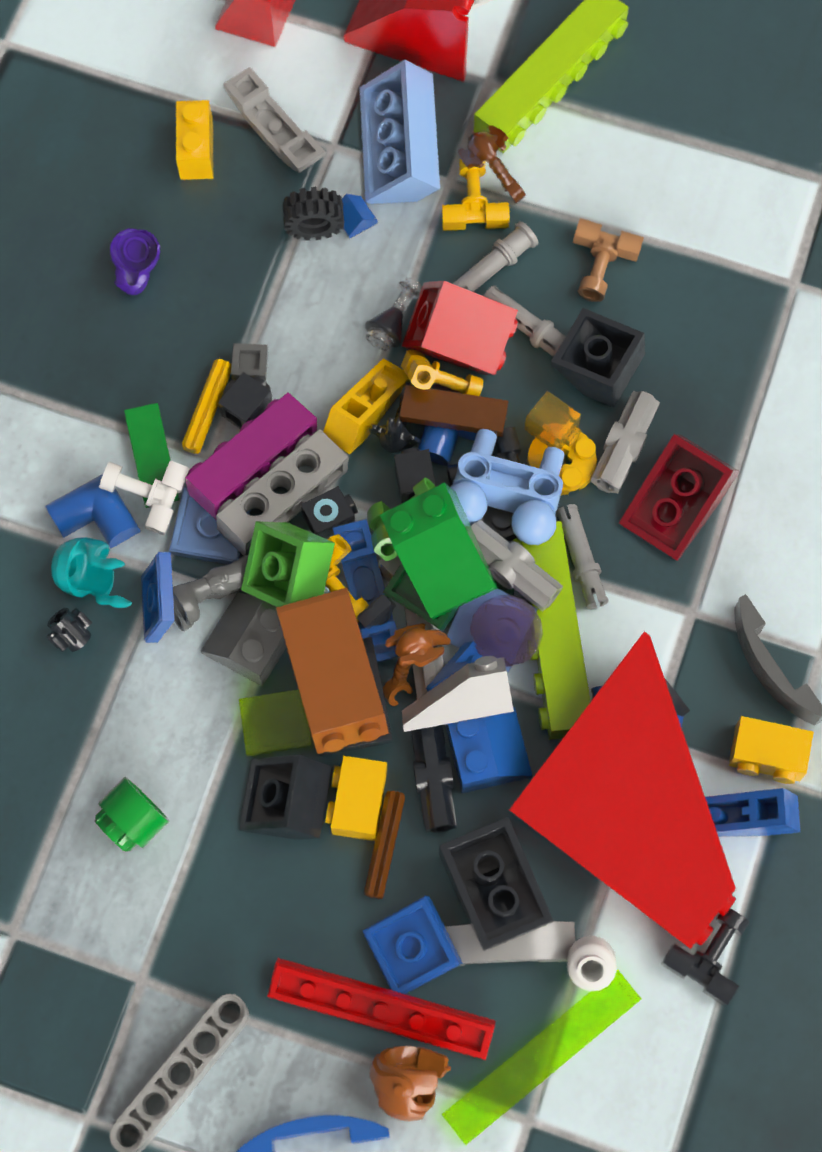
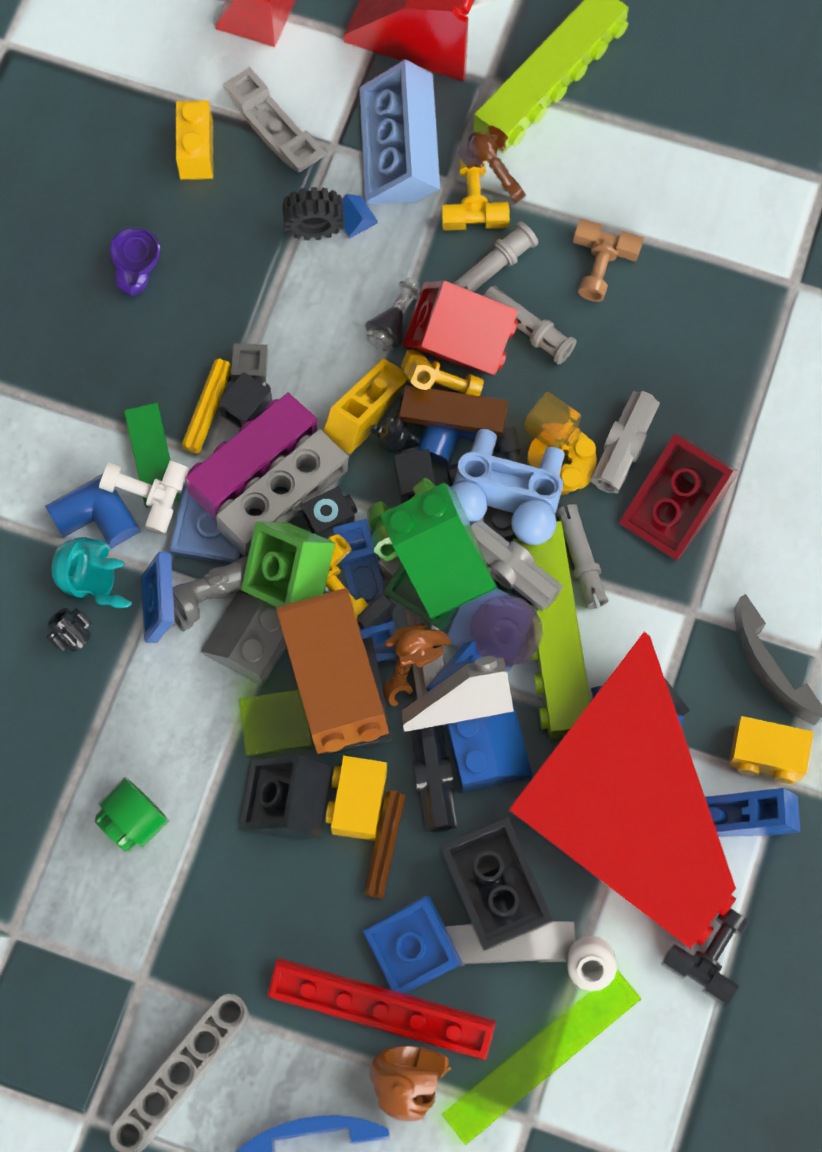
black slope [551,308,645,408] -> none

